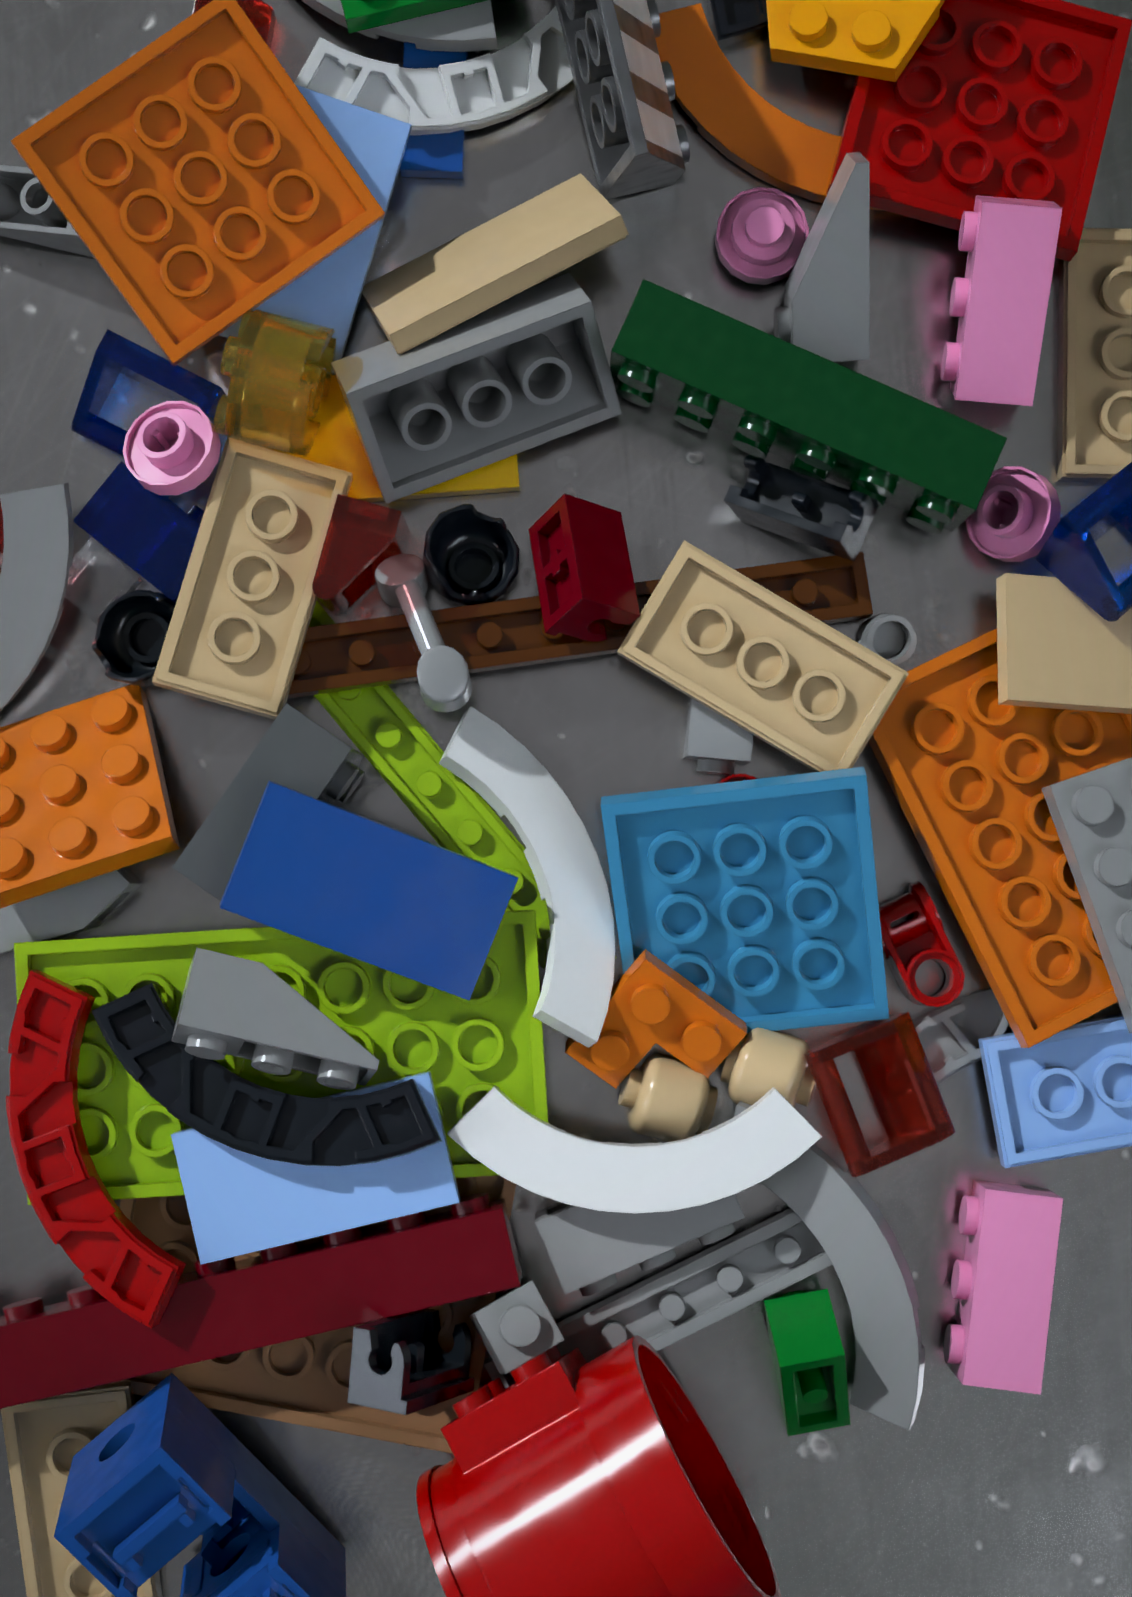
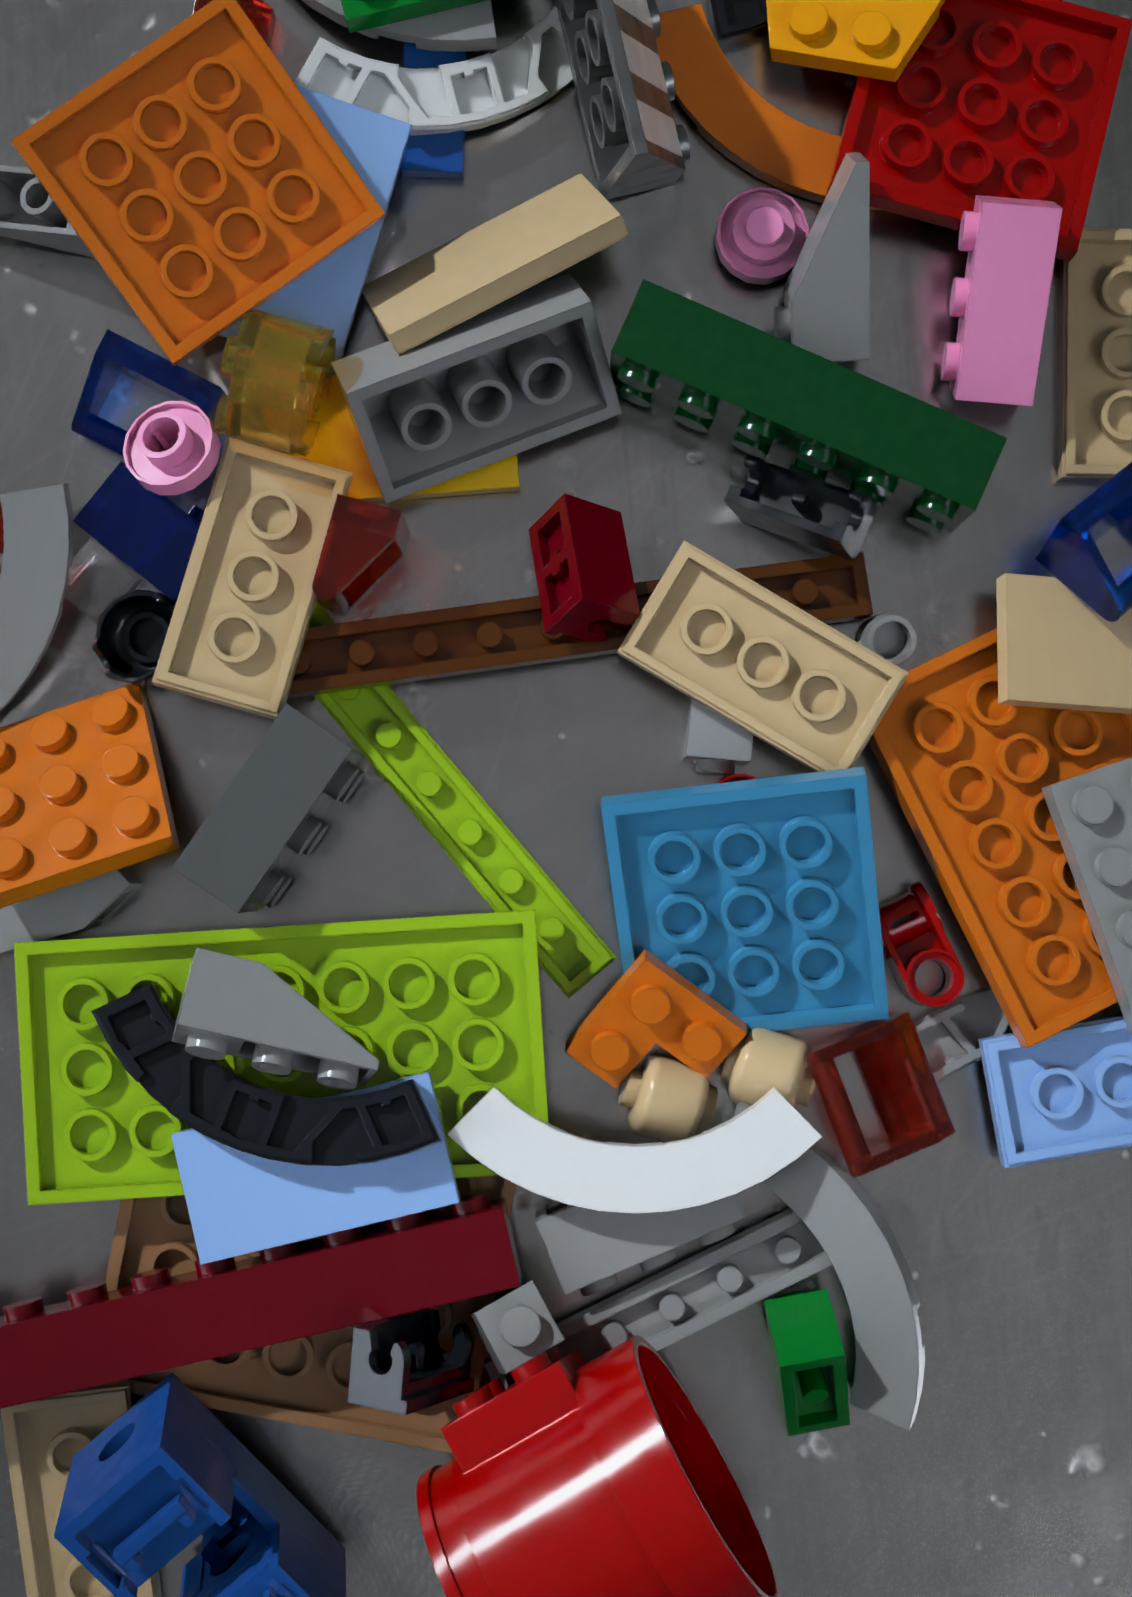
red tile [6,970,186,1329] -> none
blue tile [219,780,518,1000] -> none
light grey bar [375,554,472,712] -> none
black hair [423,504,520,606] -> none
white tile [439,706,615,1048] -> none
bright pink brick [944,1180,1063,1395] -> none
bright pink plate [965,466,1061,562] -> none

